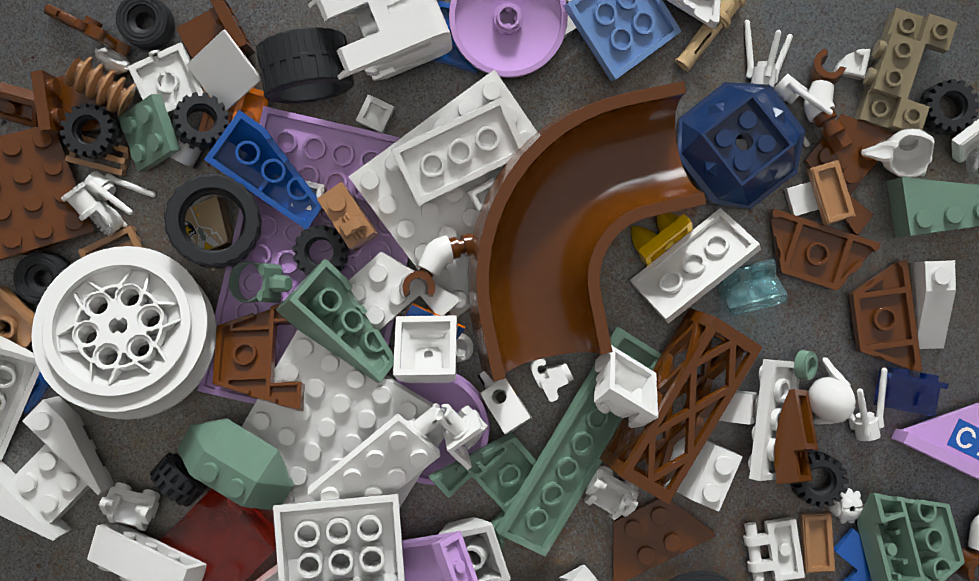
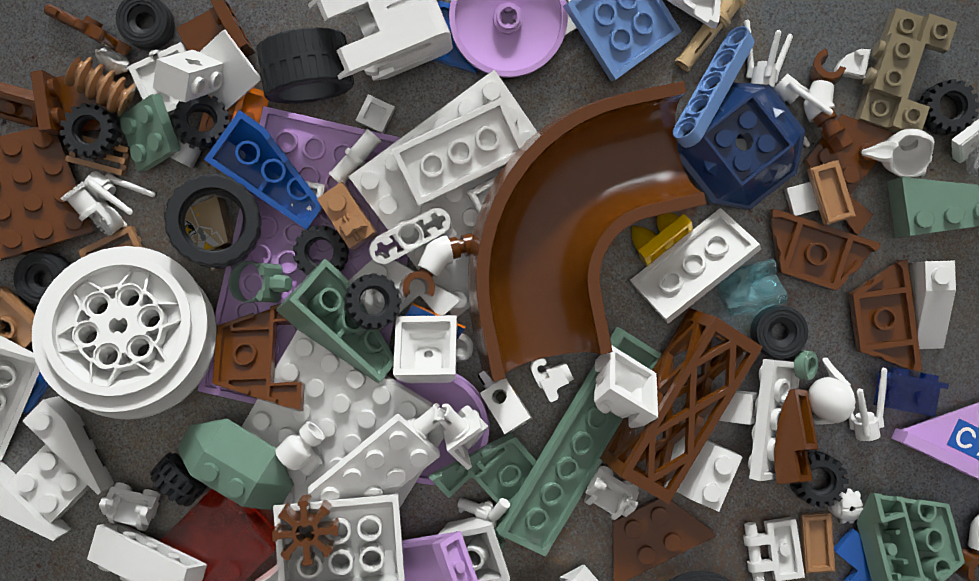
none -> white brick [153,50,223,102]
none -> reddish brown gear [272,495,340,566]
none -> white piece [275,422,325,477]
none -> white pin [329,128,382,184]
none -> black tyre [344,273,402,330]
none -> white beam [369,207,451,264]
none -> white piece [458,497,510,528]
none -> medium blue beam [673,26,755,148]
none -> black tyre [750,305,808,358]

